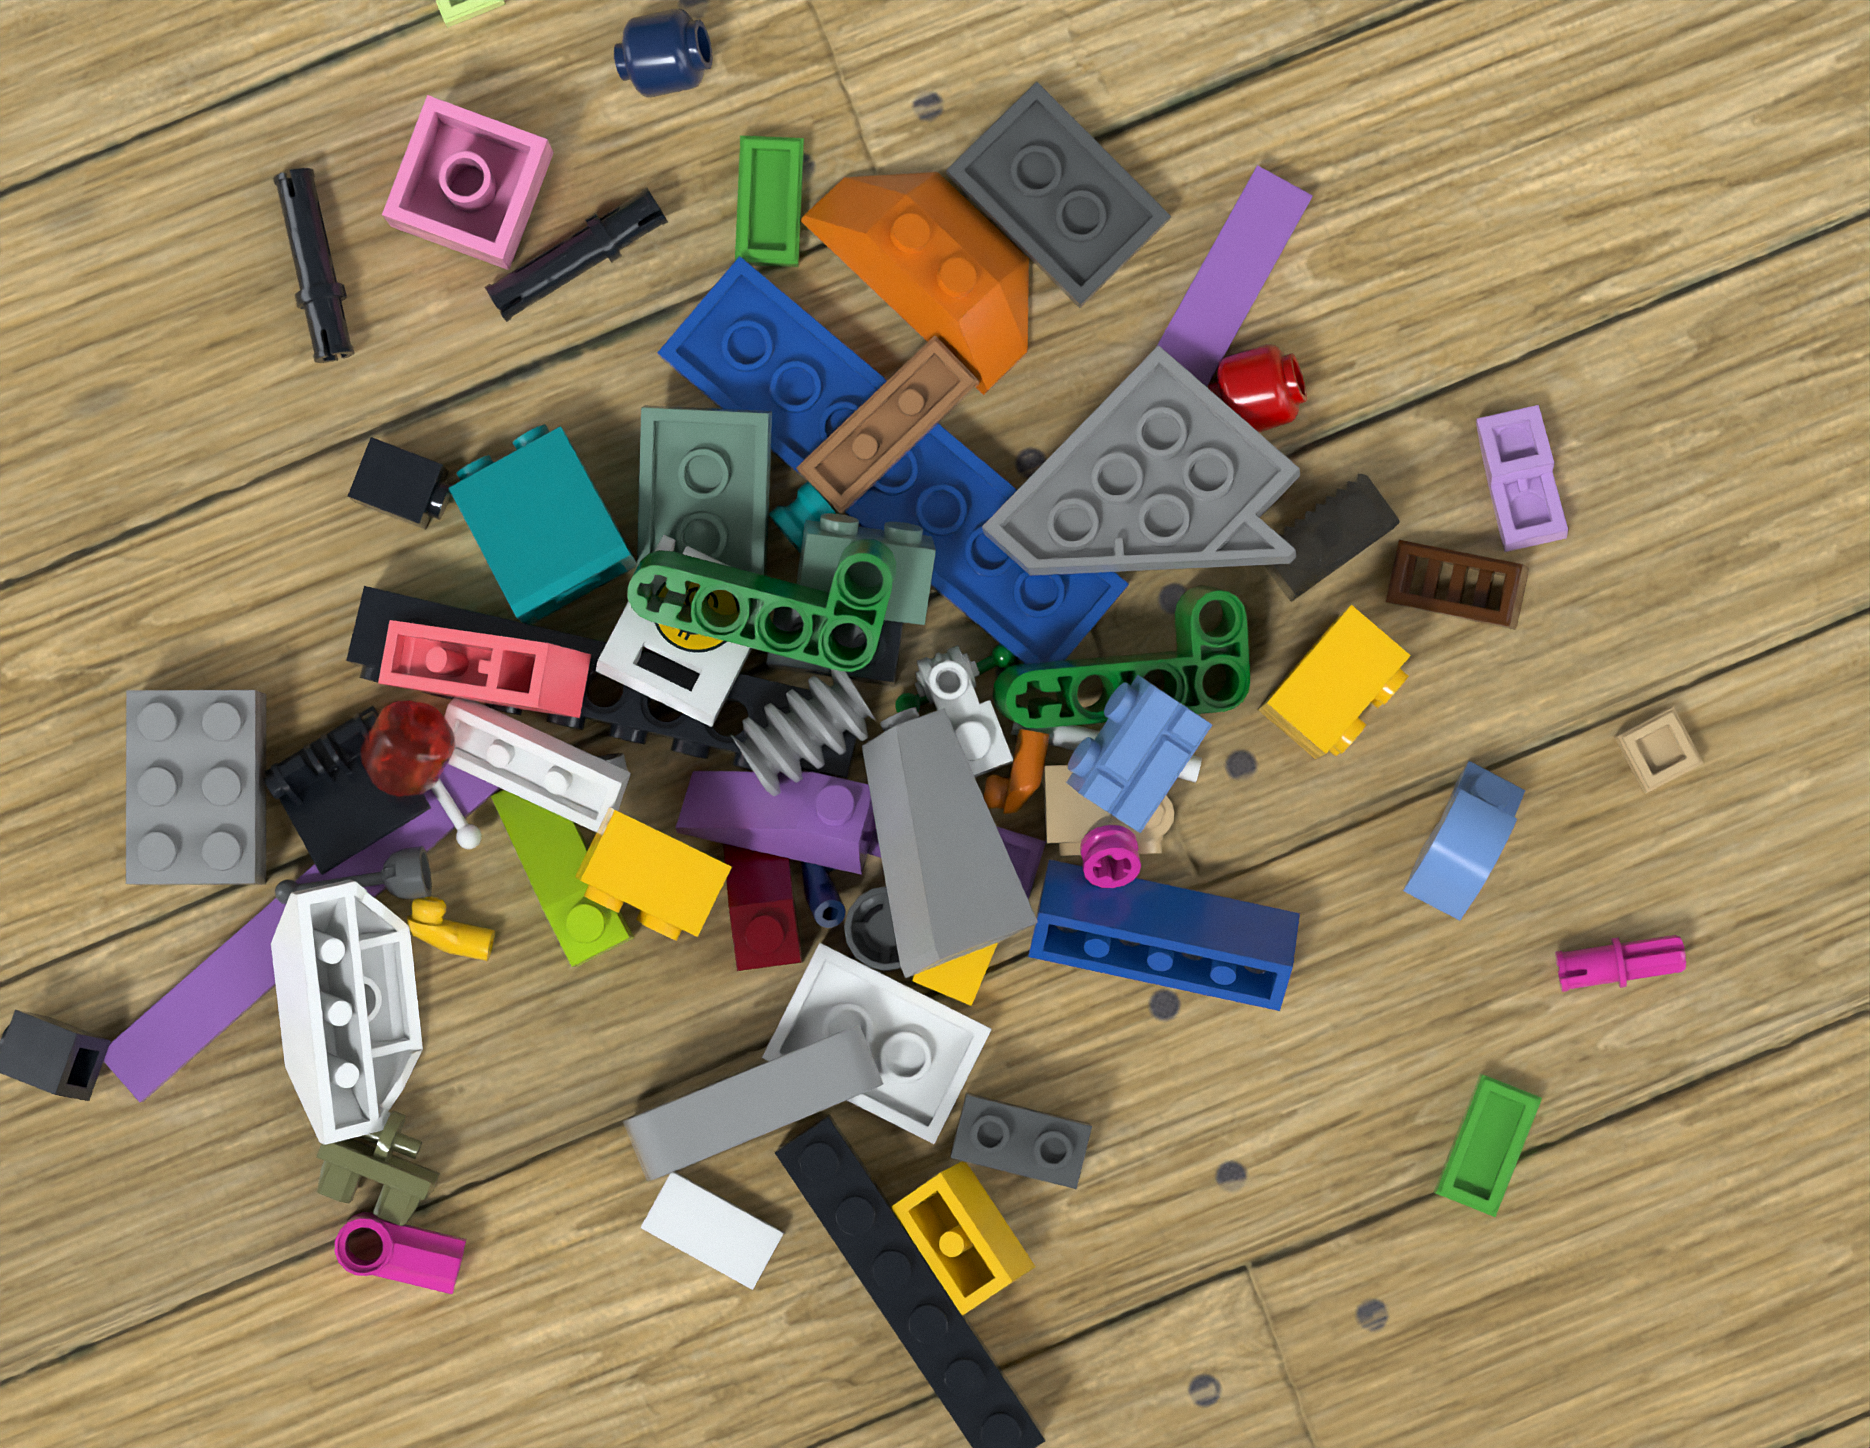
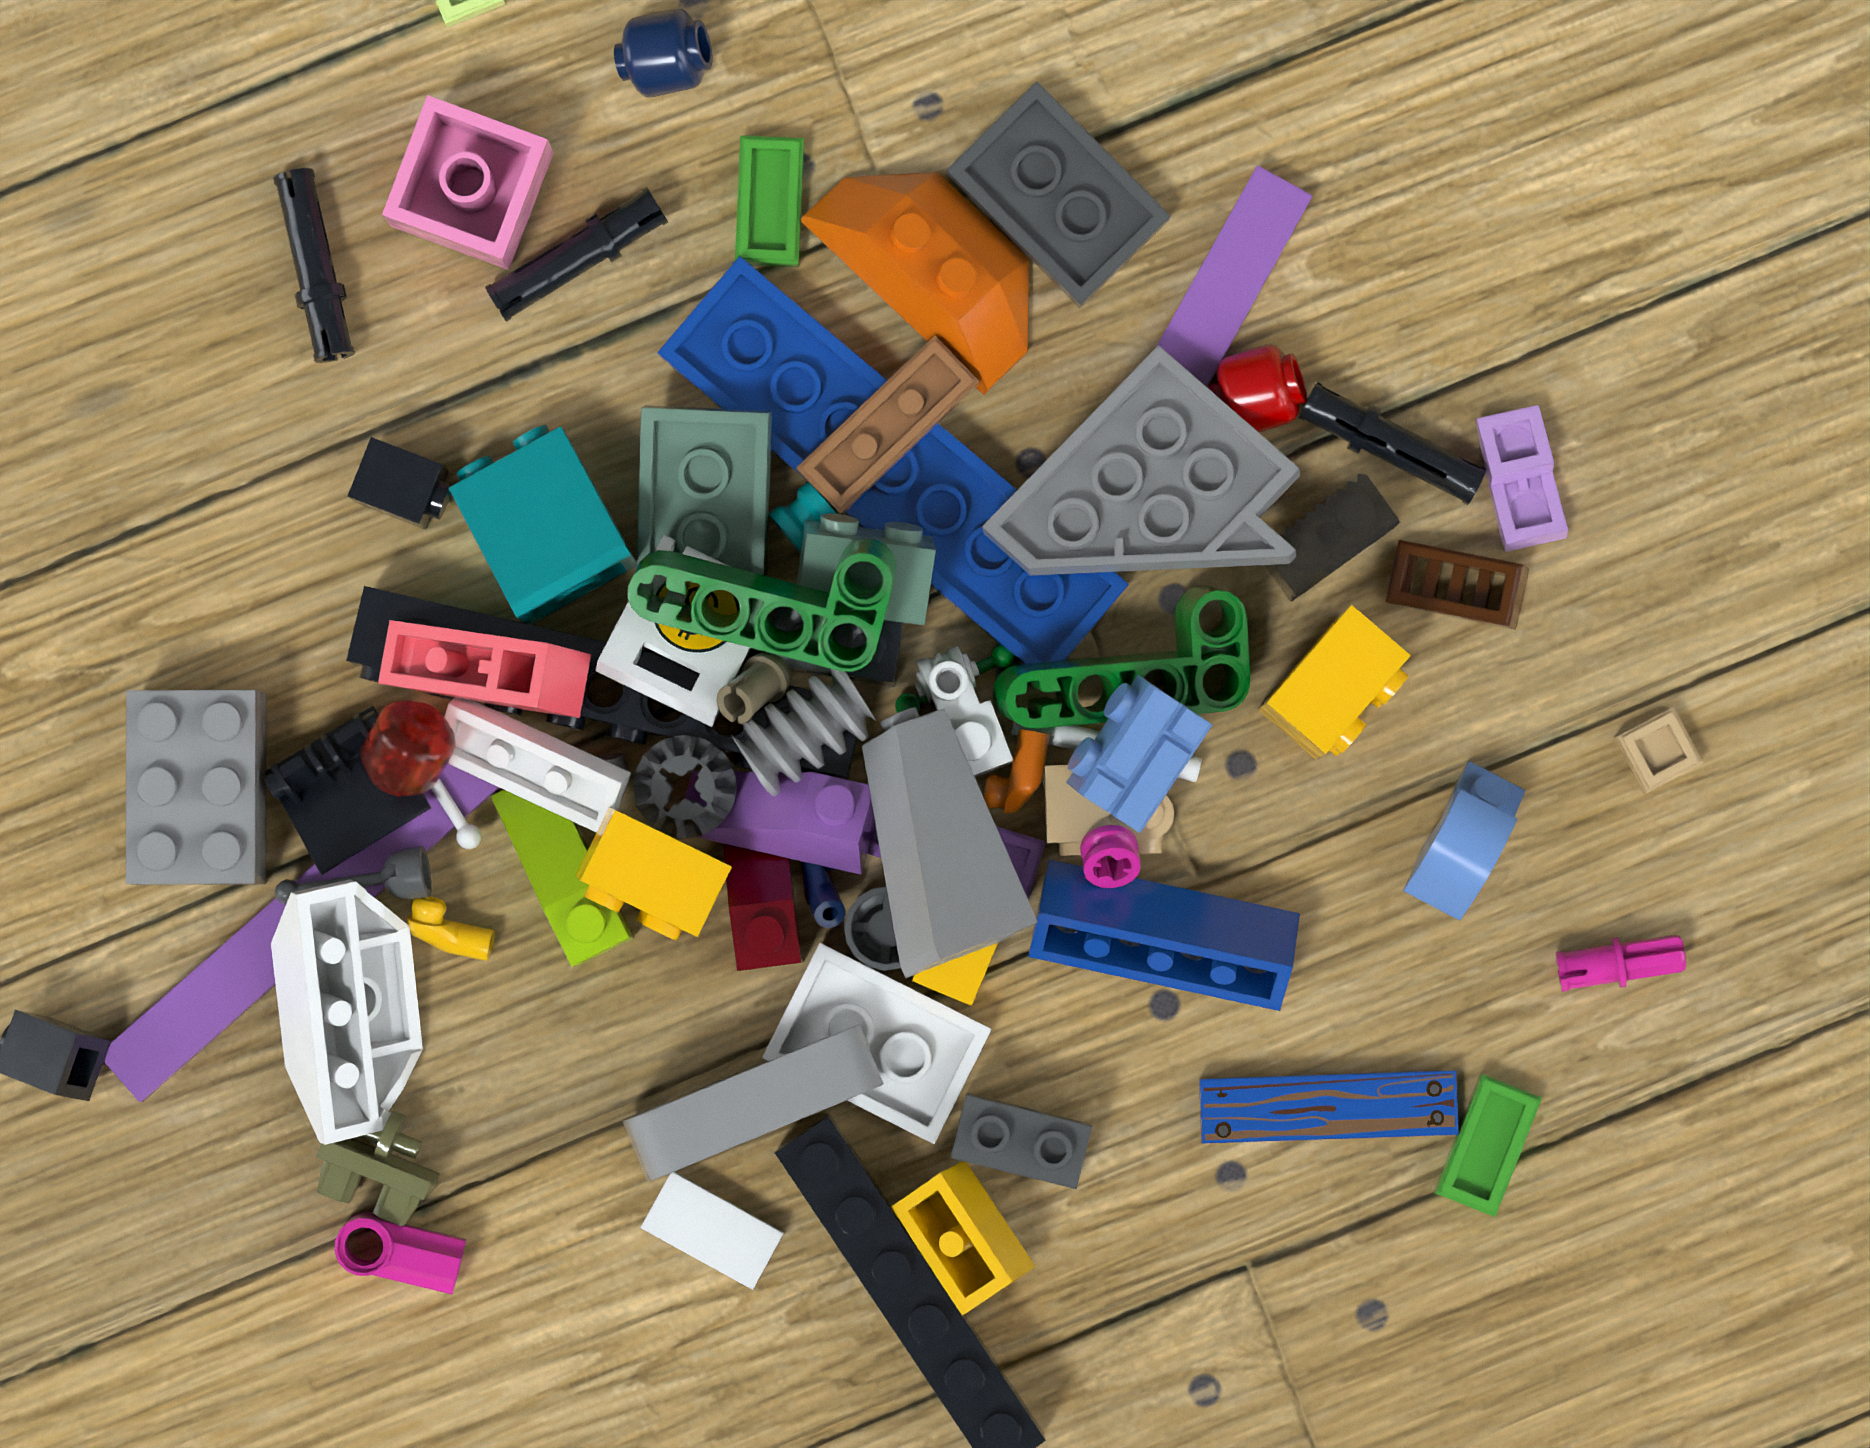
none -> dark grey gear [633,735,737,838]
none -> dark tan pin [716,654,791,724]
none -> blue tile [1199,1070,1459,1144]
none -> black pin [1298,382,1486,505]

